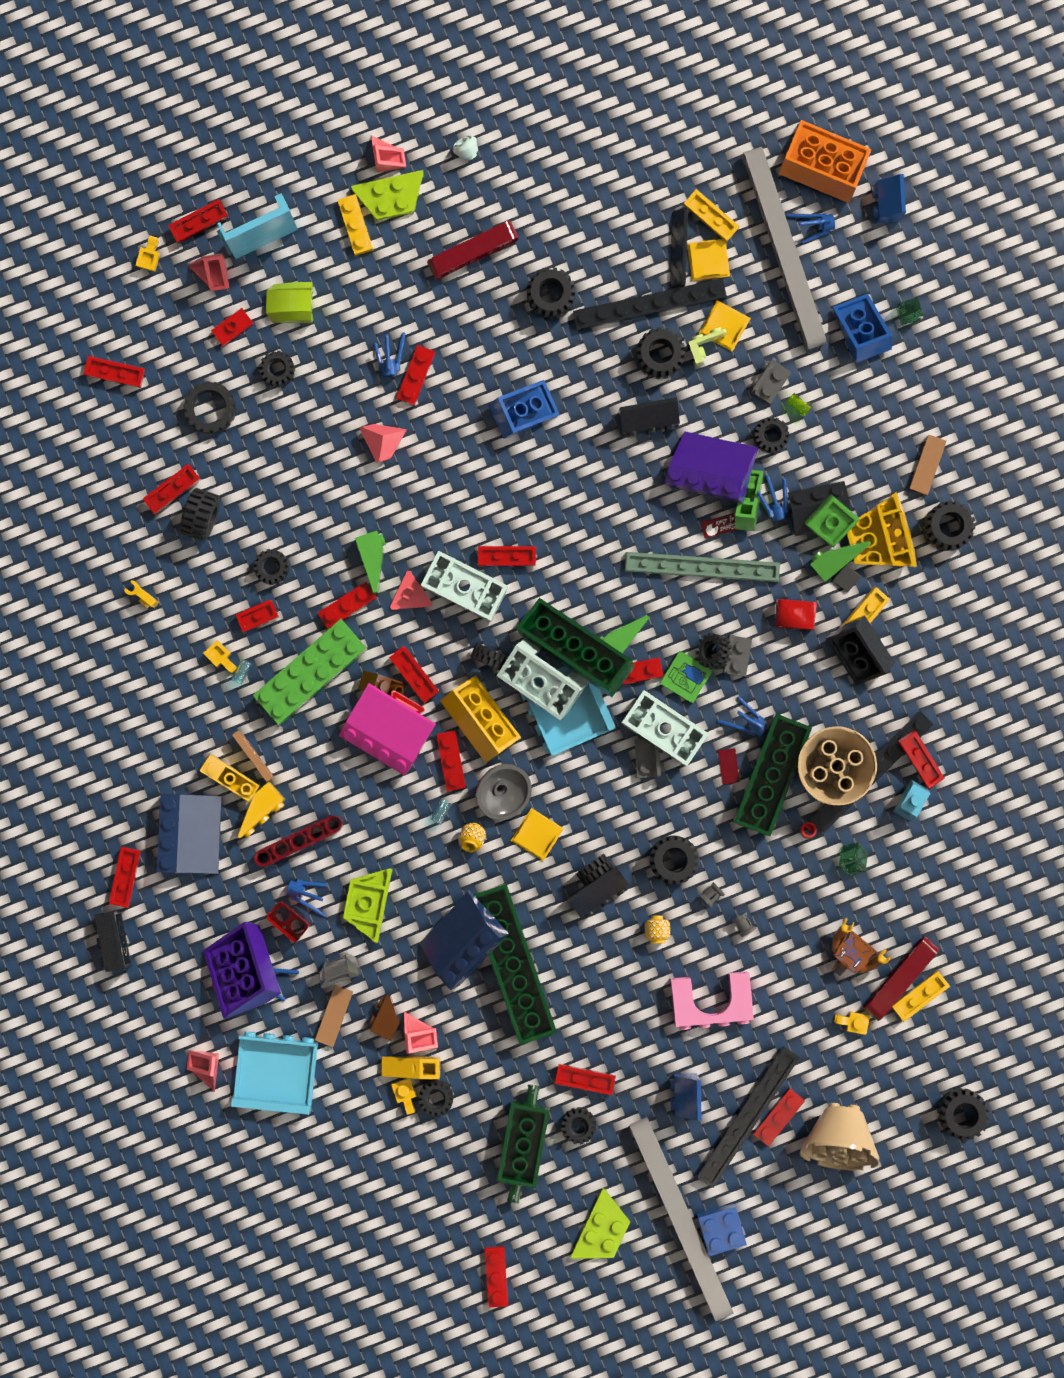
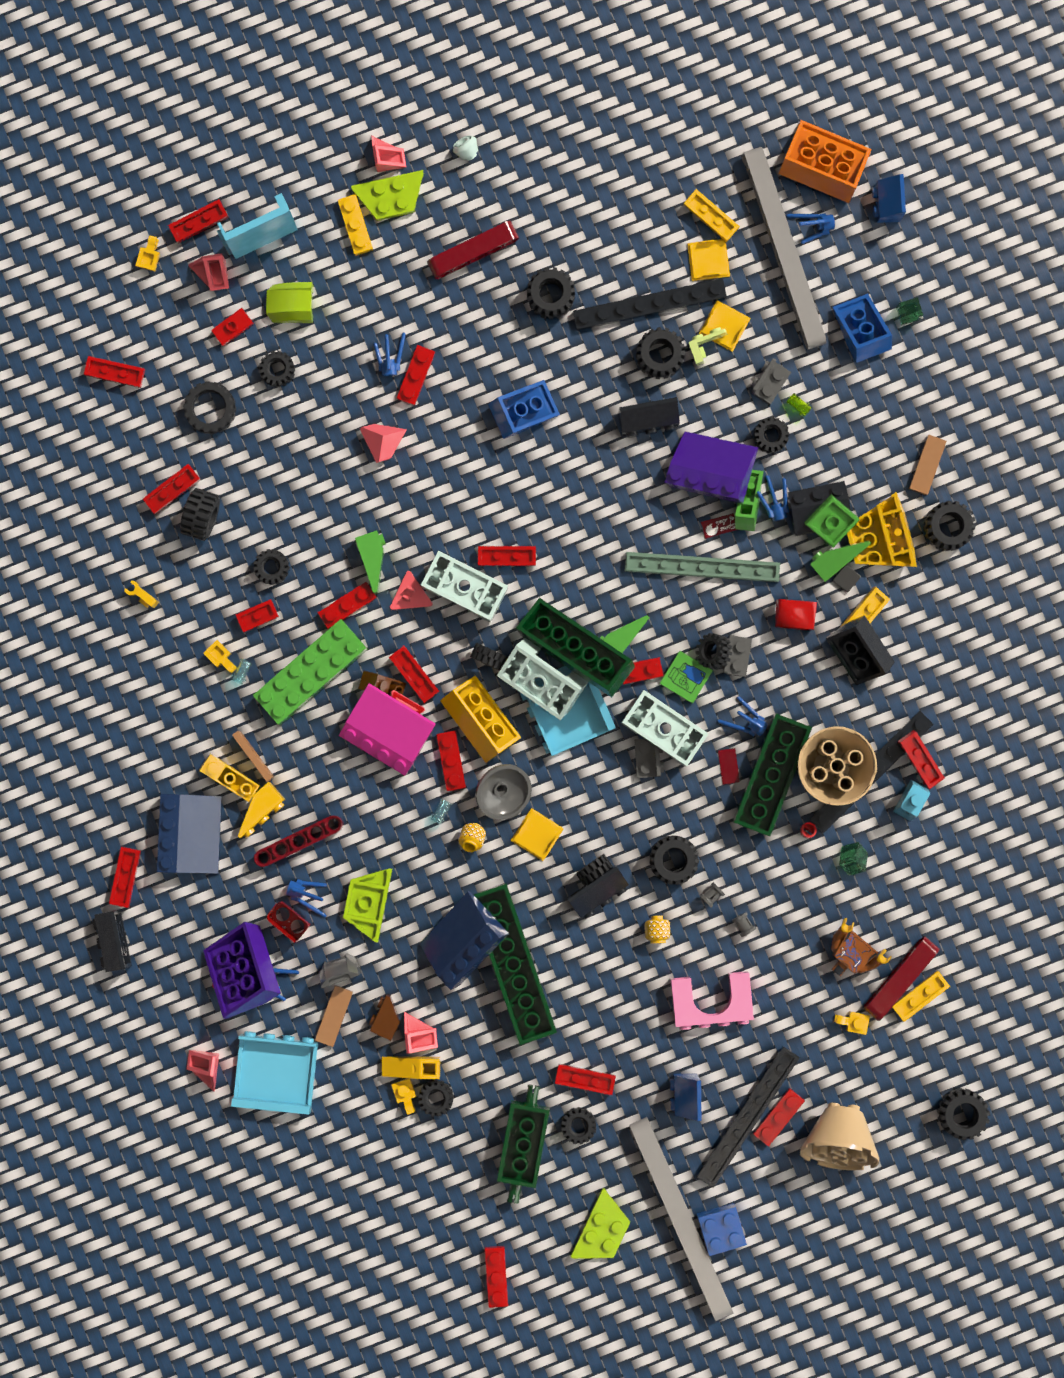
black slope [670,207,688,288] -> none

